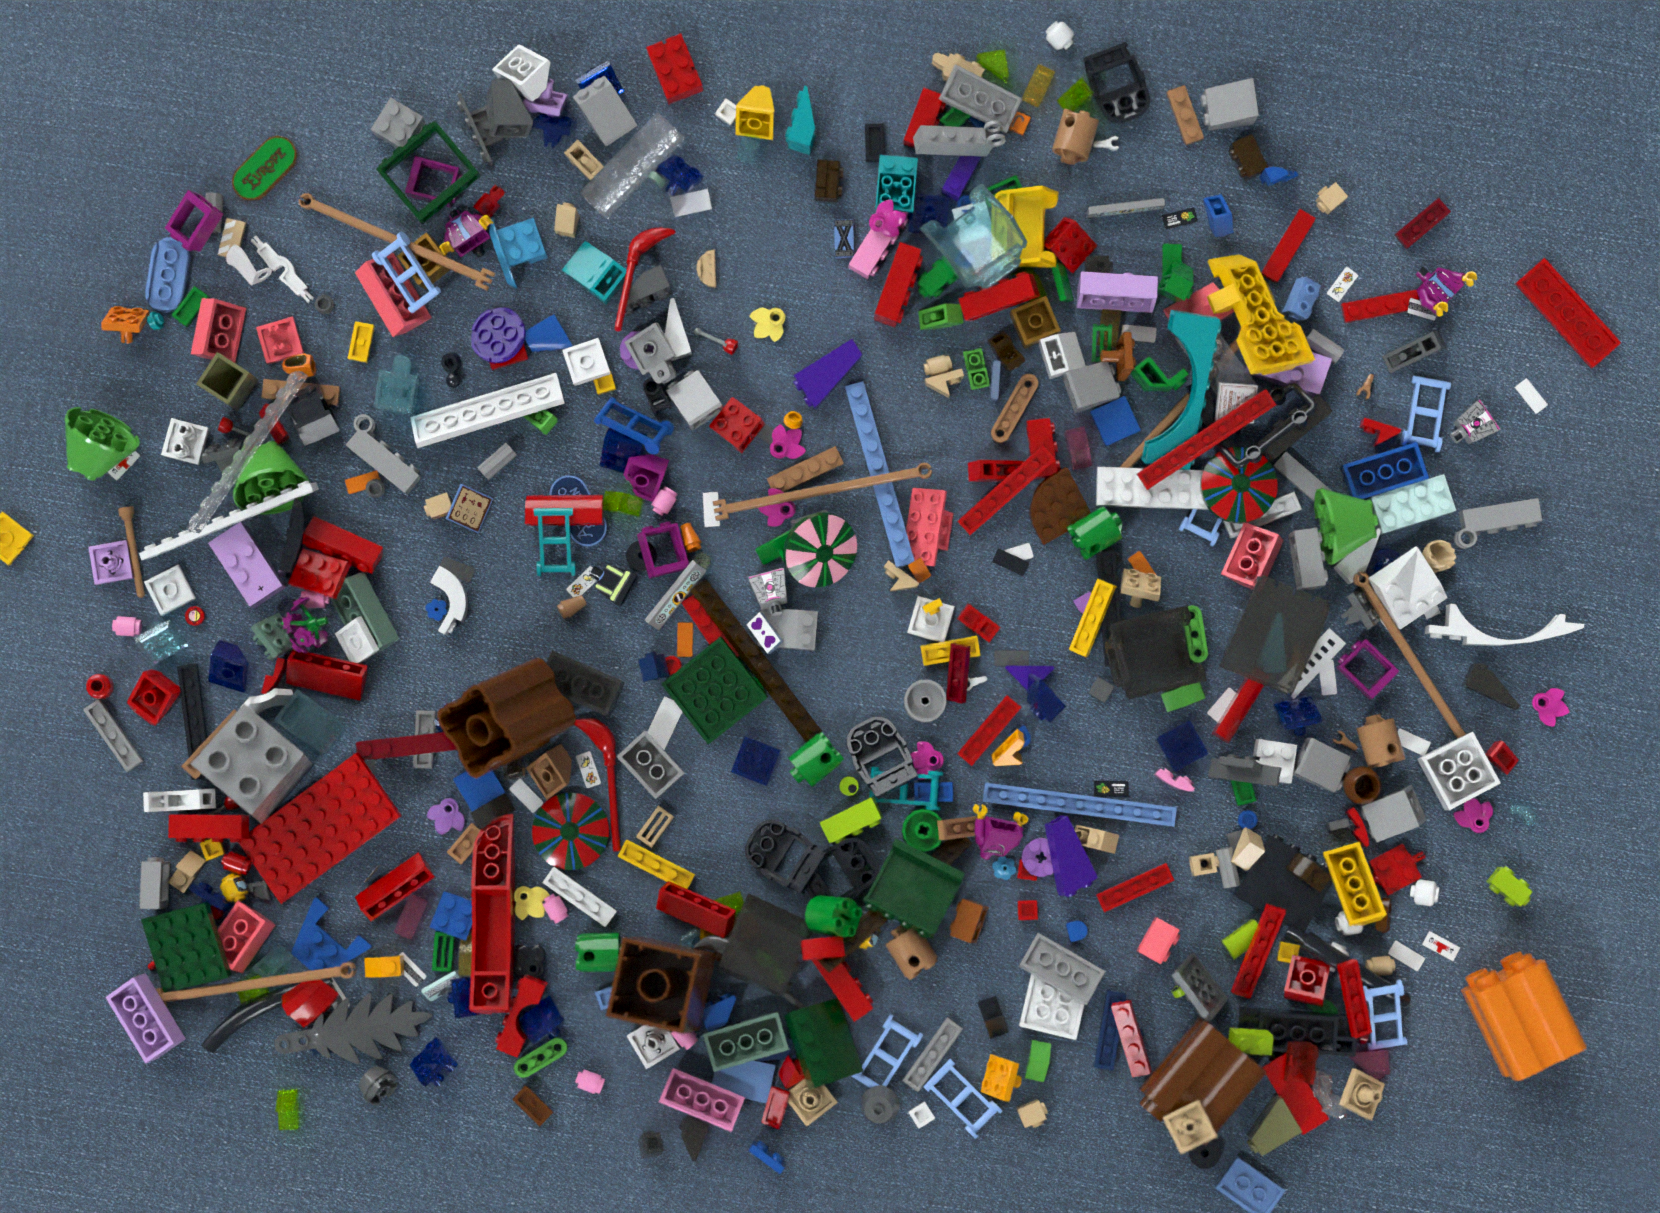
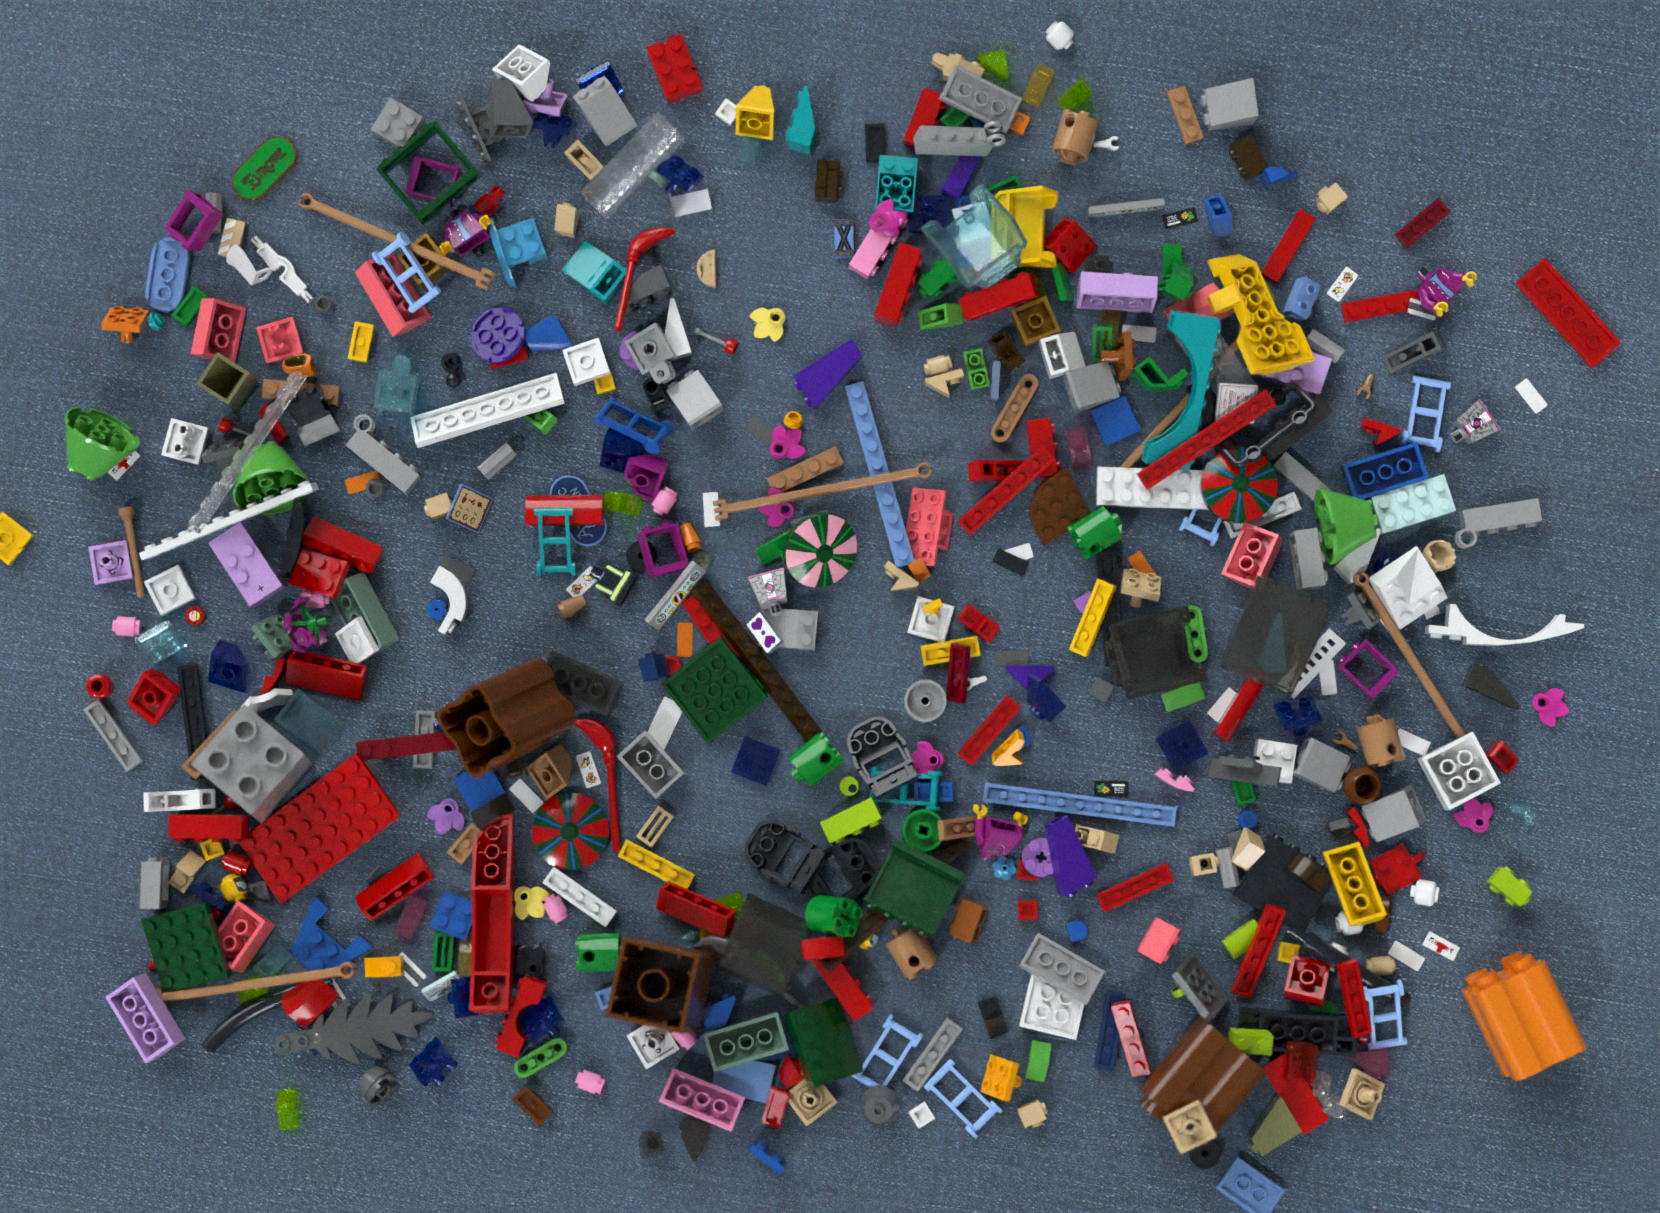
red bracket [709,397,765,454] -> none
black slope [1084,42,1150,123] -> none

